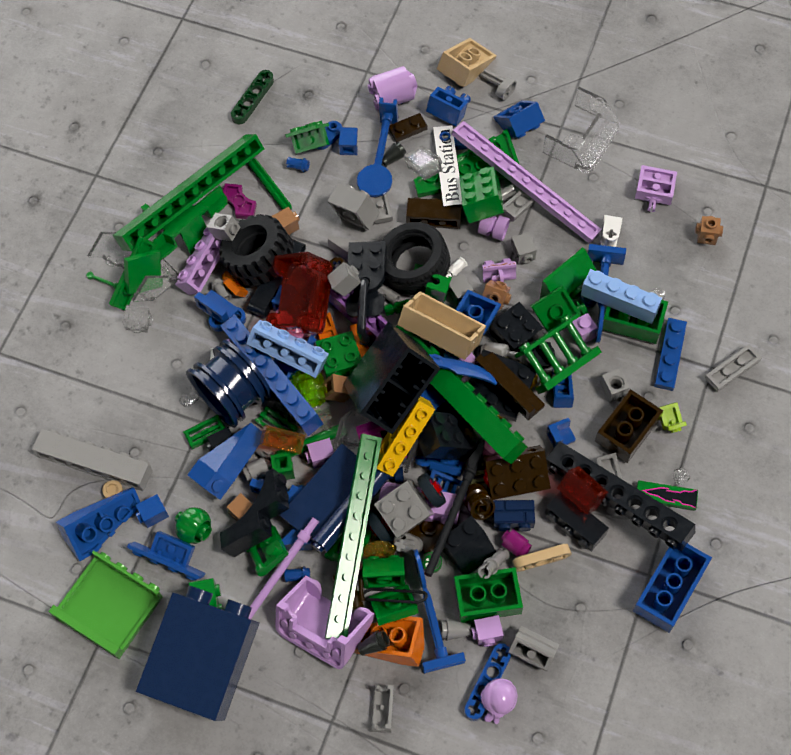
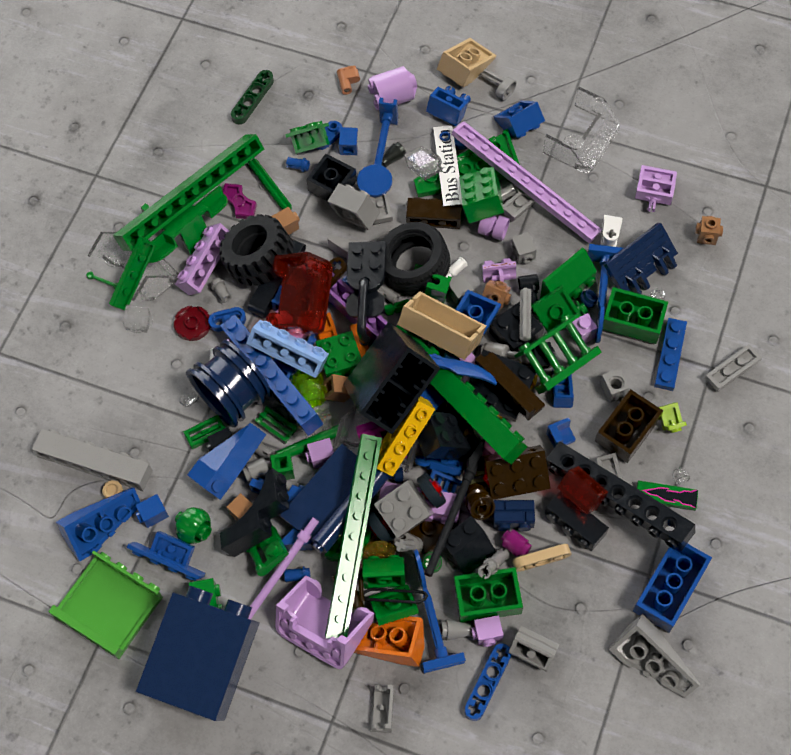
green tile [124,249,161,295] -> none
blue panel [194,290,239,324] -> none
light grey brick [207,213,240,241] -> none
orange tile [222,271,248,298] -> none
clear orange brick [260,425,305,454] -> none
light grey brick [327,262,361,297] -> none
pearl dark grey cone [357,630,390,656] -> none
dark brown plate [389,113,428,143] -> none
lavender hat [481,678,518,724] -> none
light blue brick [581,269,662,324] -> none
none -> dark red tile [174,306,210,341]
none -> black brick [306,154,357,201]
none -> nougat piece [337,66,360,95]
none -> black pin [518,274,540,311]
none -> light grey axle [519,288,531,341]
none -> dark blue hinge [603,223,678,294]
none -> light grey wedge [609,614,700,698]

